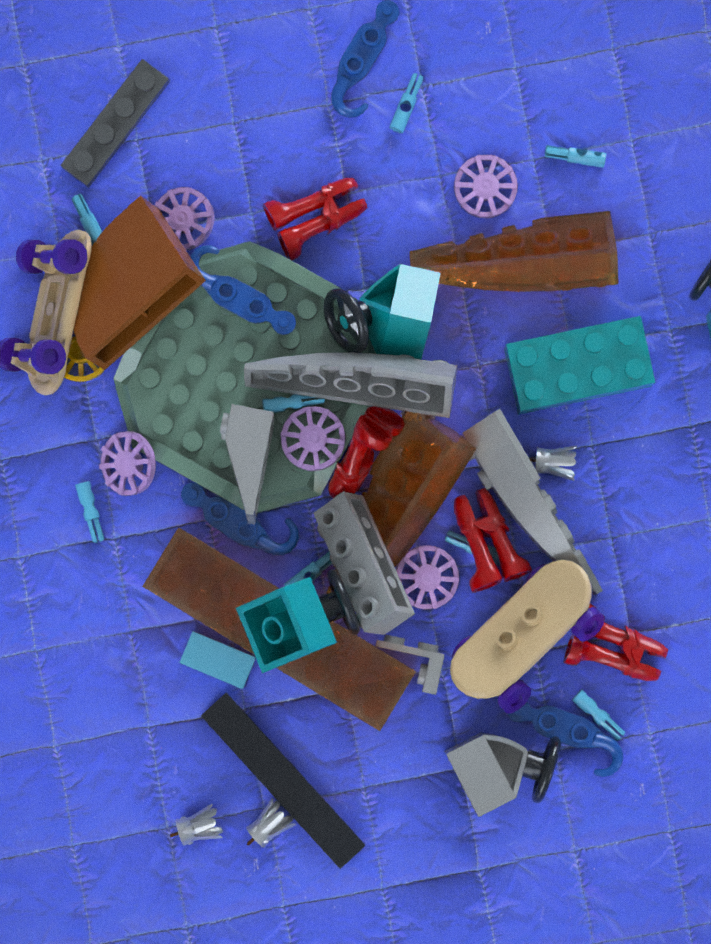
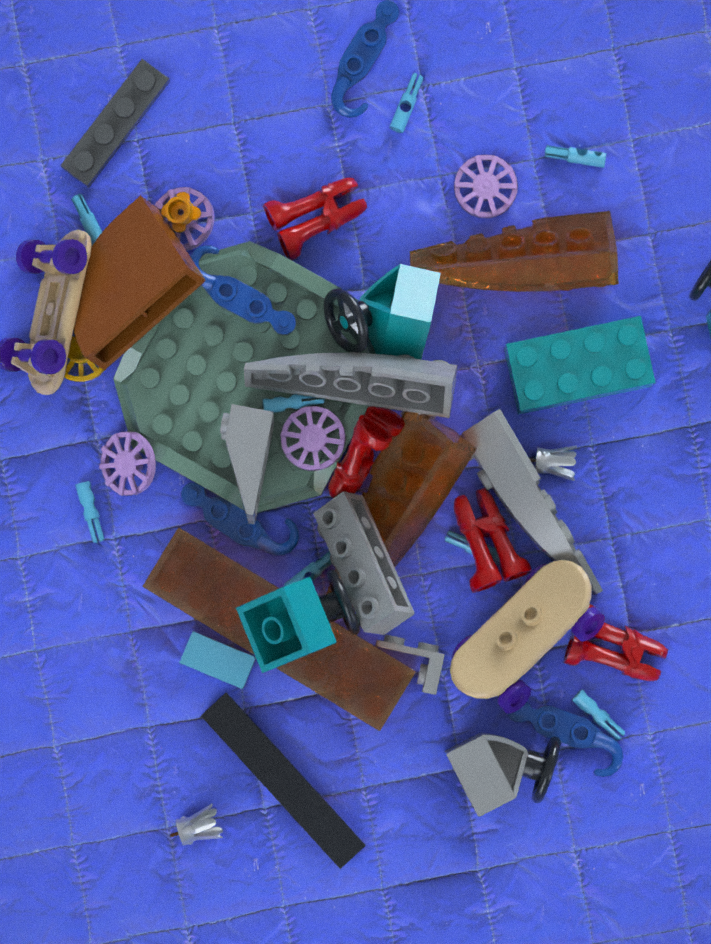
flat silver piece [246,798,296,848] -> none
lavender wheel [396,545,460,610] -> none
none -> light orange plate [161,192,201,233]

